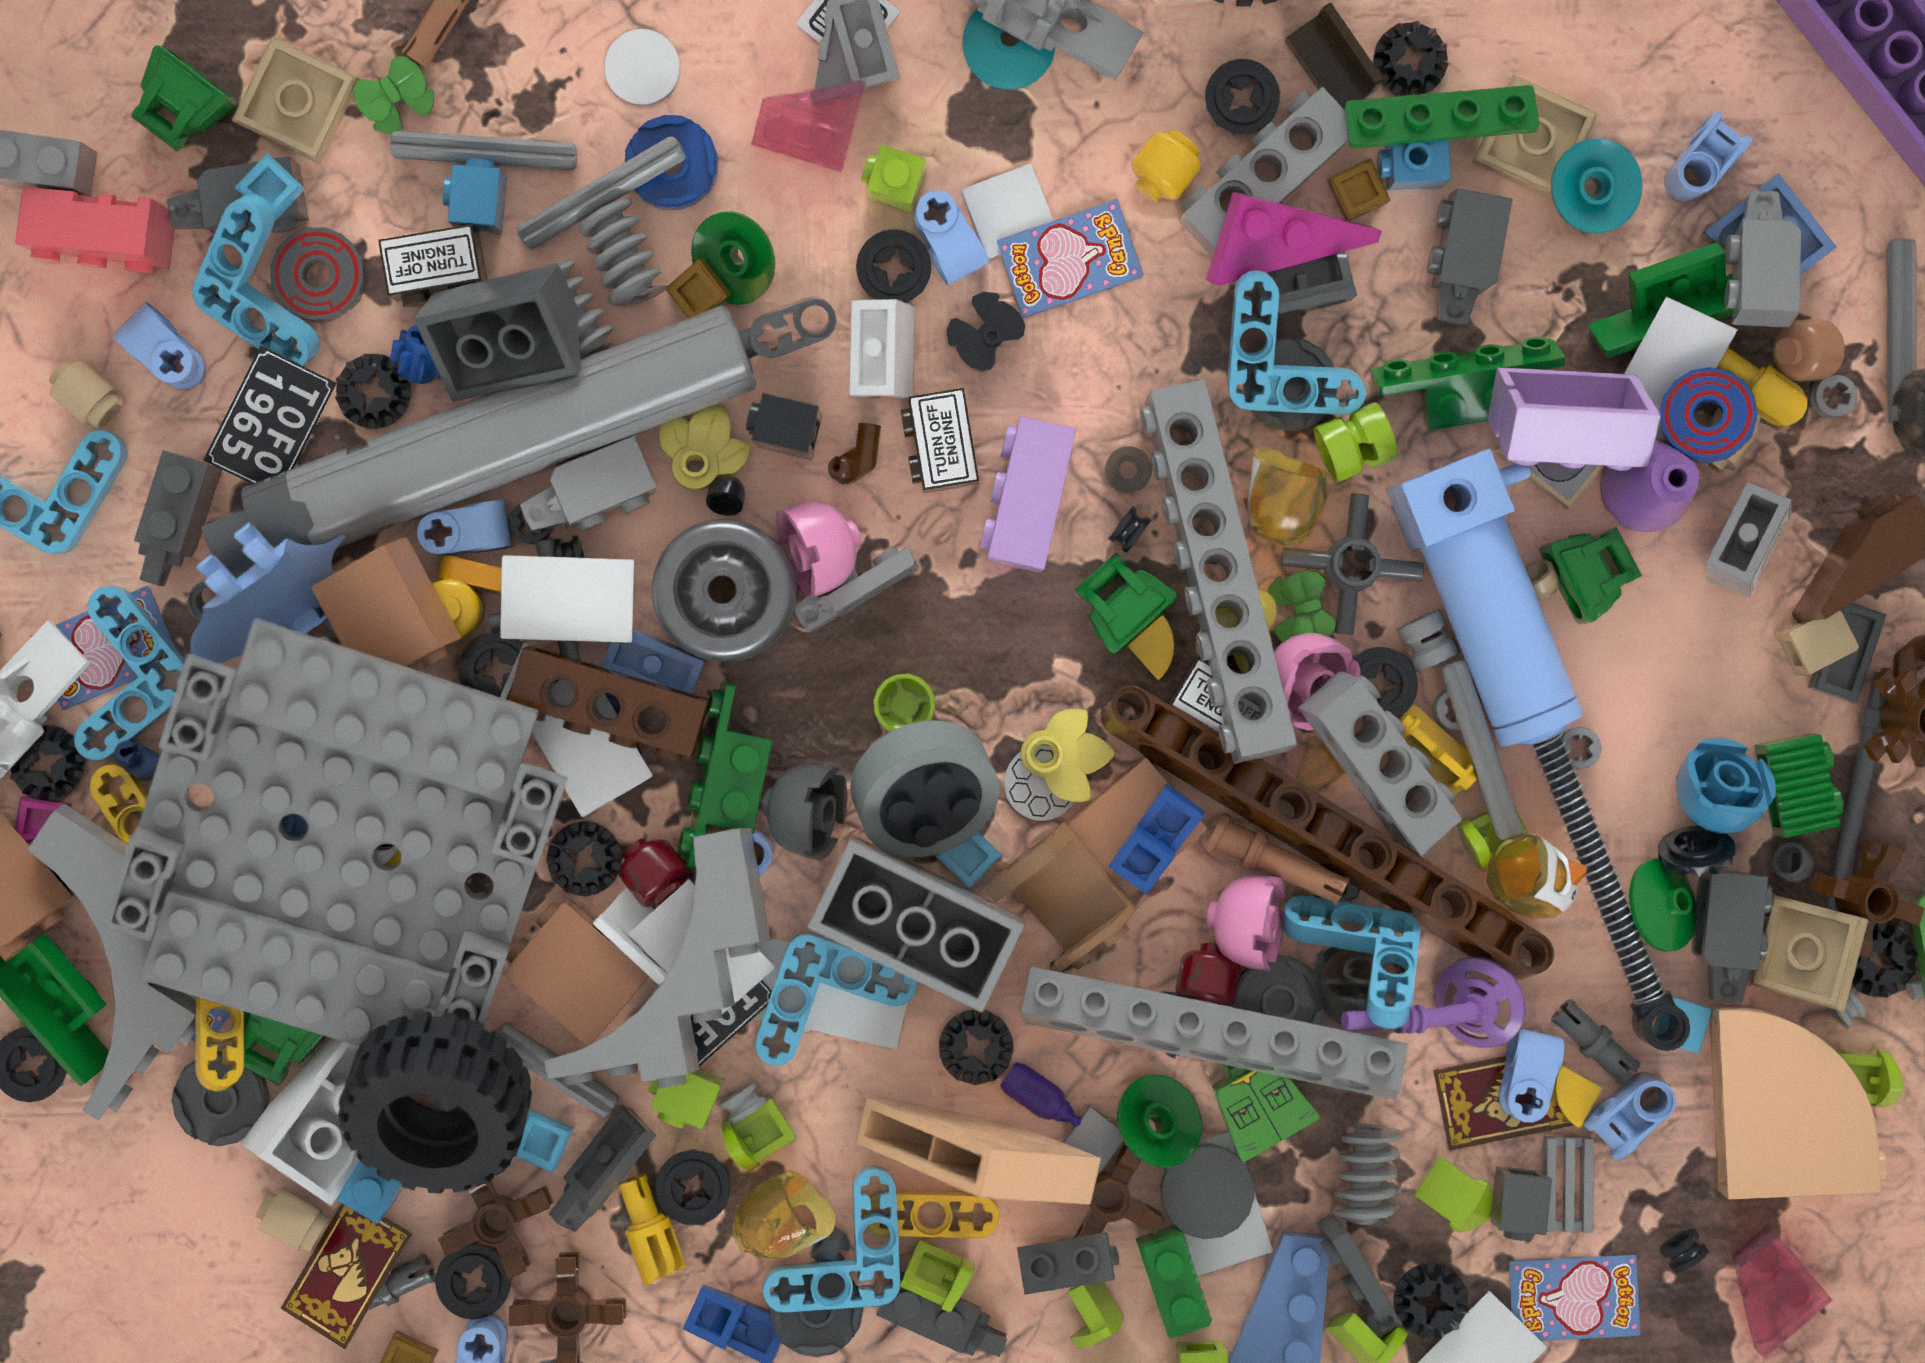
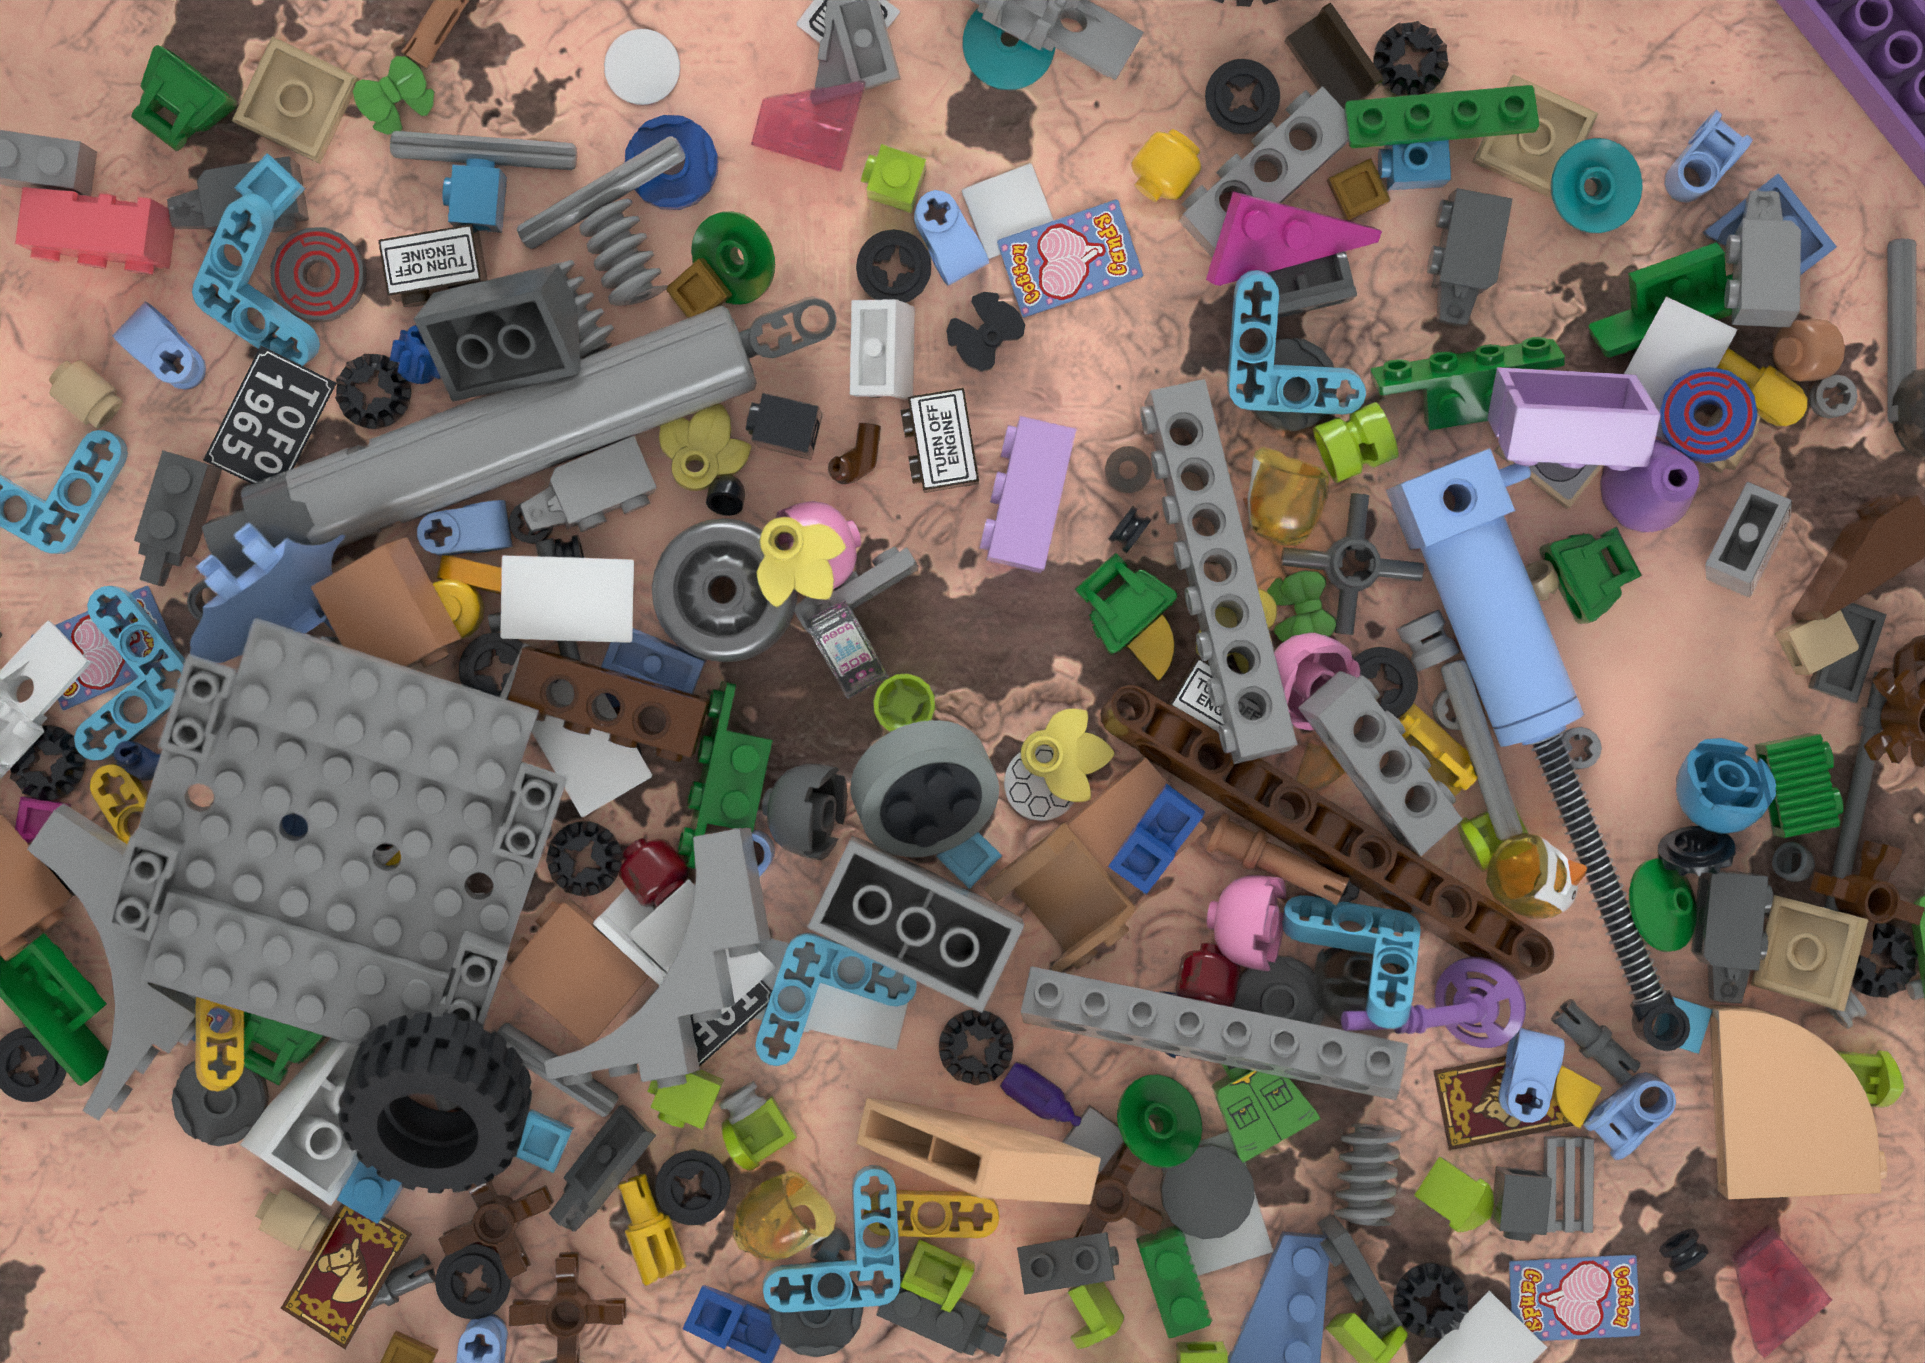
none -> light yellow plate [757,517,846,607]
none -> clear tile [804,599,888,699]

